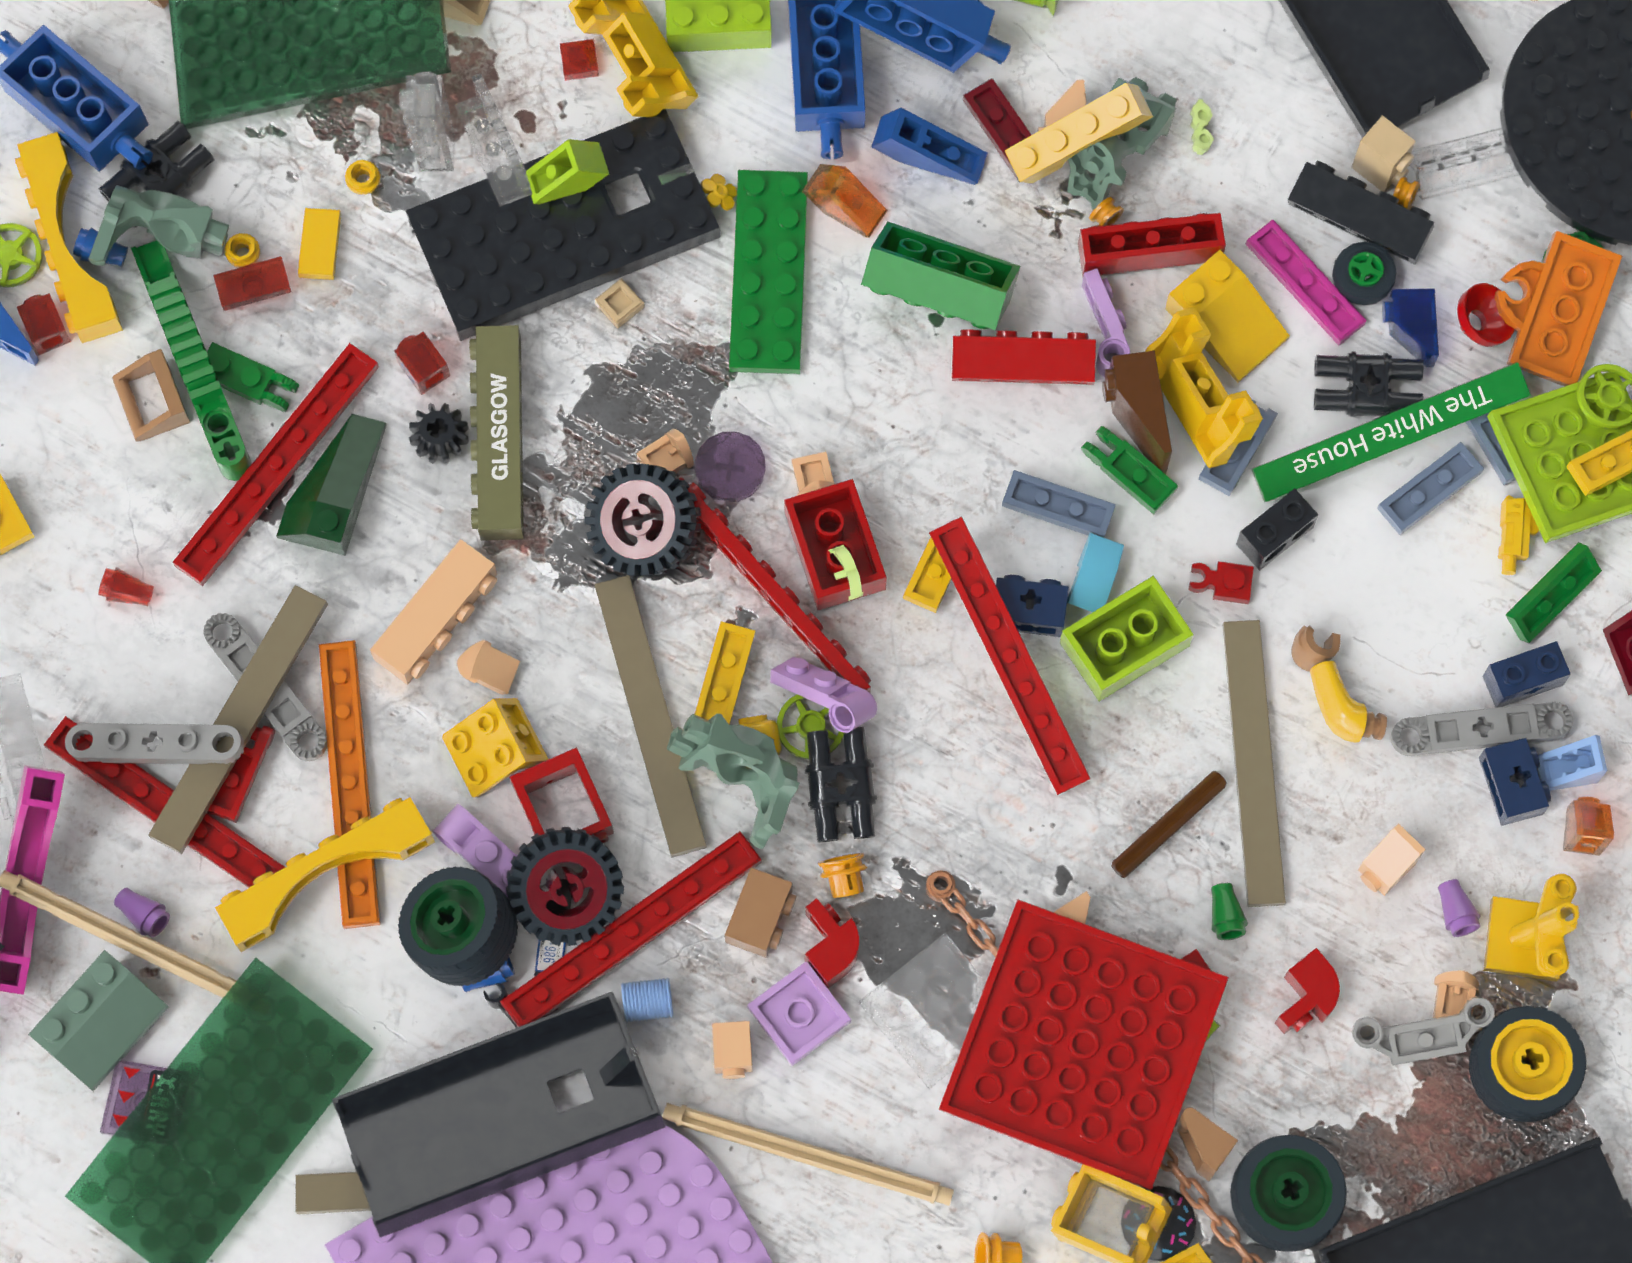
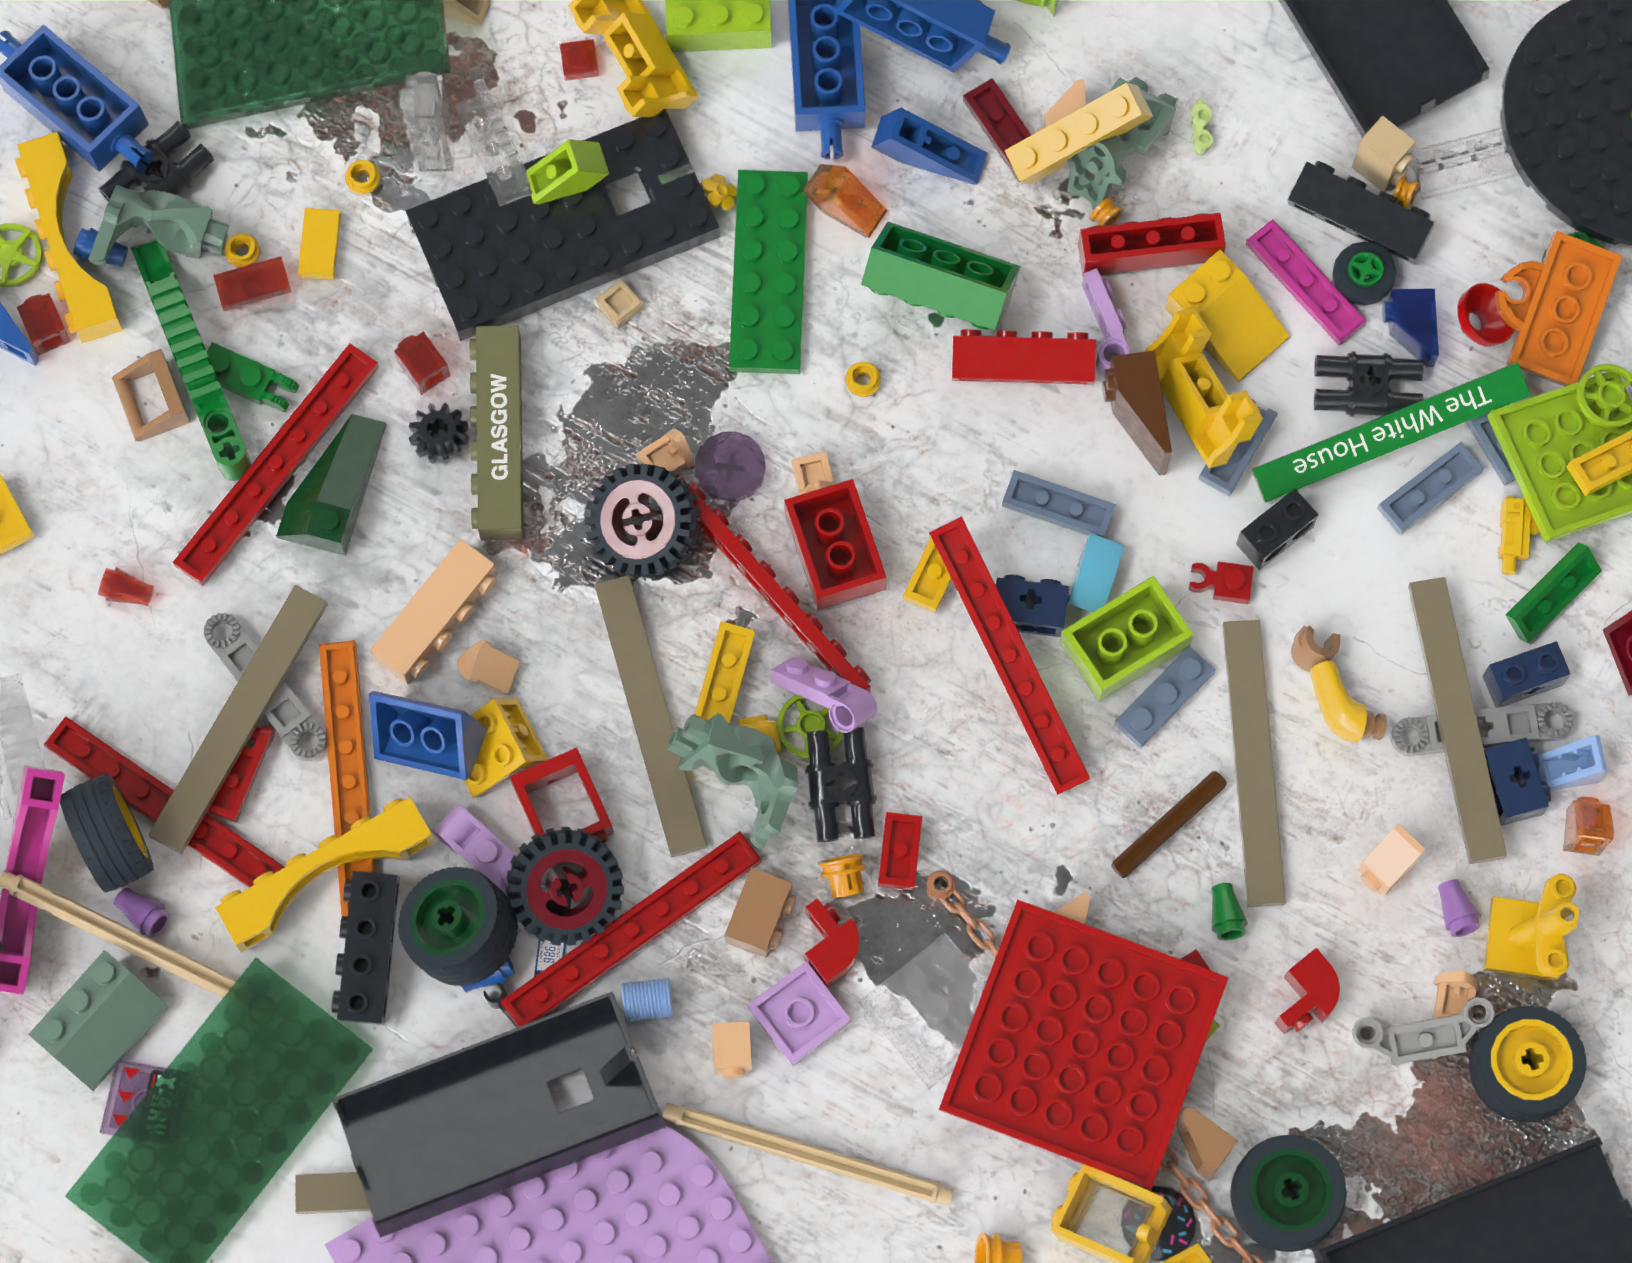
light grey piece [65,723,245,764] -> none
yellowish green piece [828,545,863,601] -> none
green hinge [1081,426,1178,515] -> none
none -> black wheel [60,773,154,893]
none -> black brick [331,871,400,1025]
none -> blue slope [369,691,488,780]
none -> yellow plate [845,362,881,397]
none -> red plate [878,812,923,891]
none -> sand blue plate [1114,646,1216,749]
none -> dark tan tile [1408,577,1507,864]

